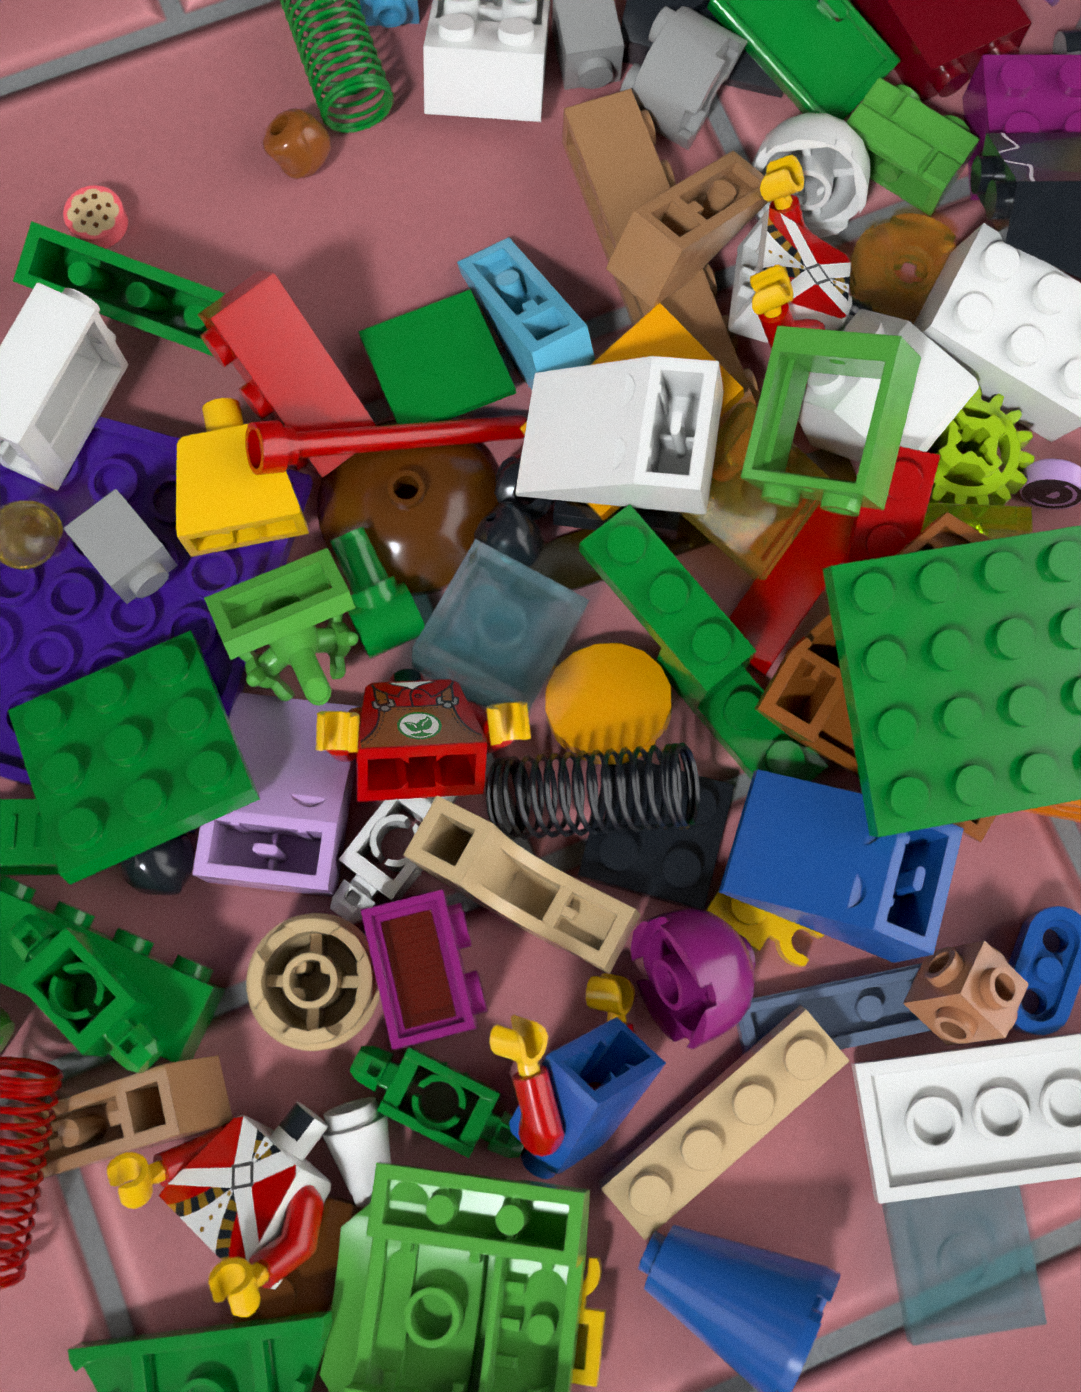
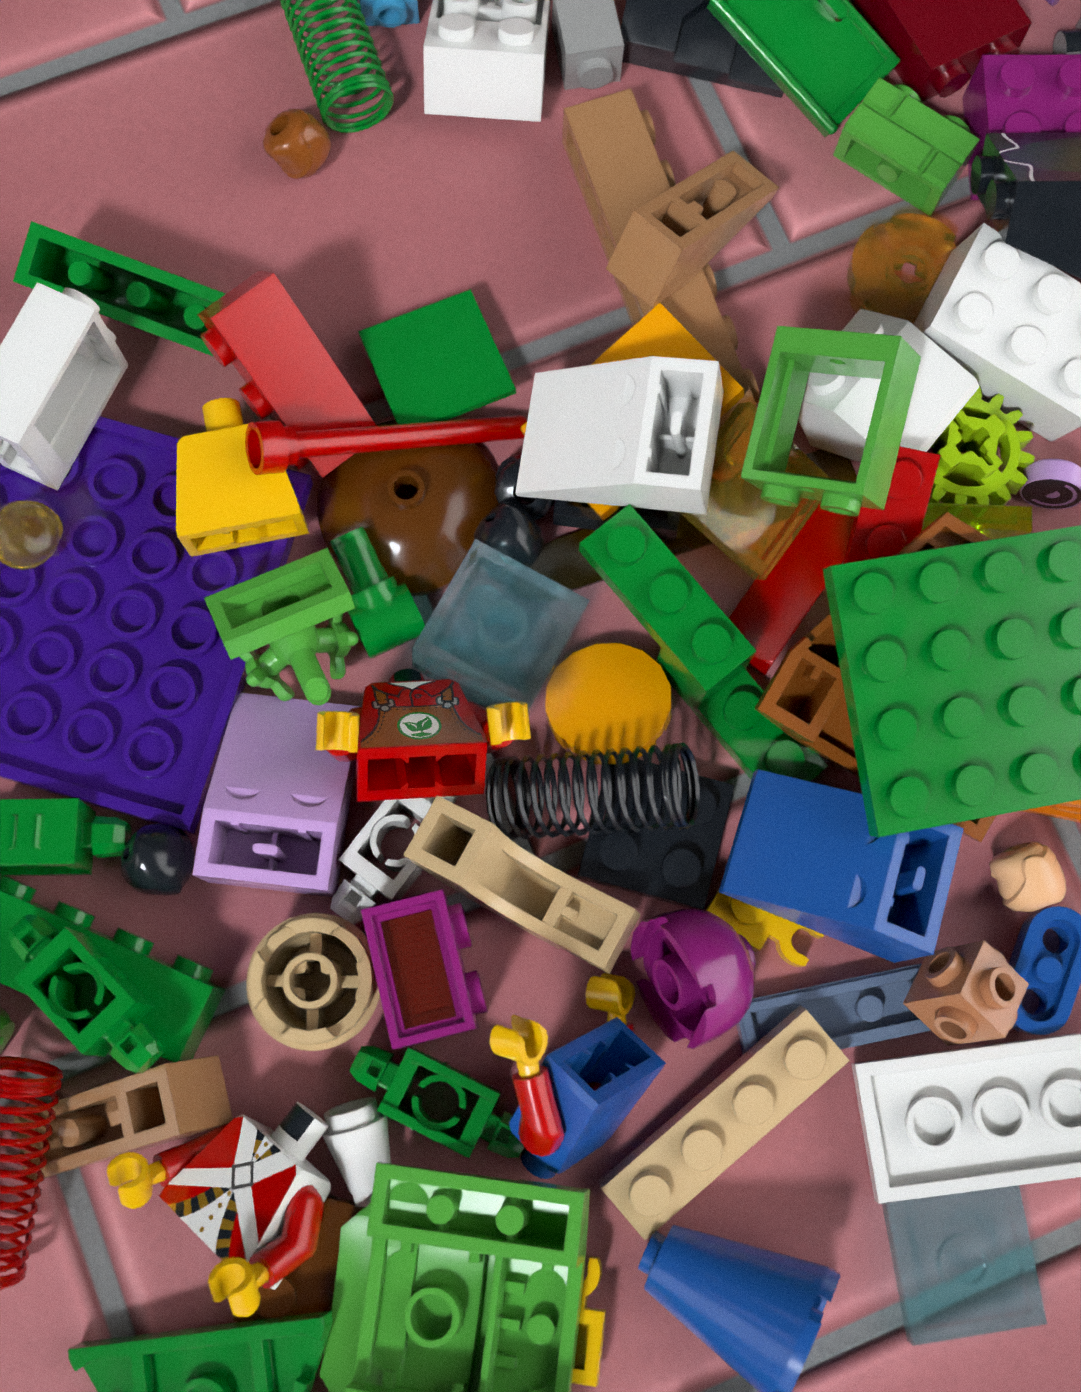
green plate [8,630,260,885] -> none
tile [63,185,128,248] -> none
light grey brick [63,489,177,604] -> none
medium azure slope [457,237,595,390] -> none
light grey cylinder [620,6,748,150] -> none
torso [728,155,872,350] -> none
white cylinder [752,112,870,238] -> none
none -> light nougat piece [989,842,1066,912]

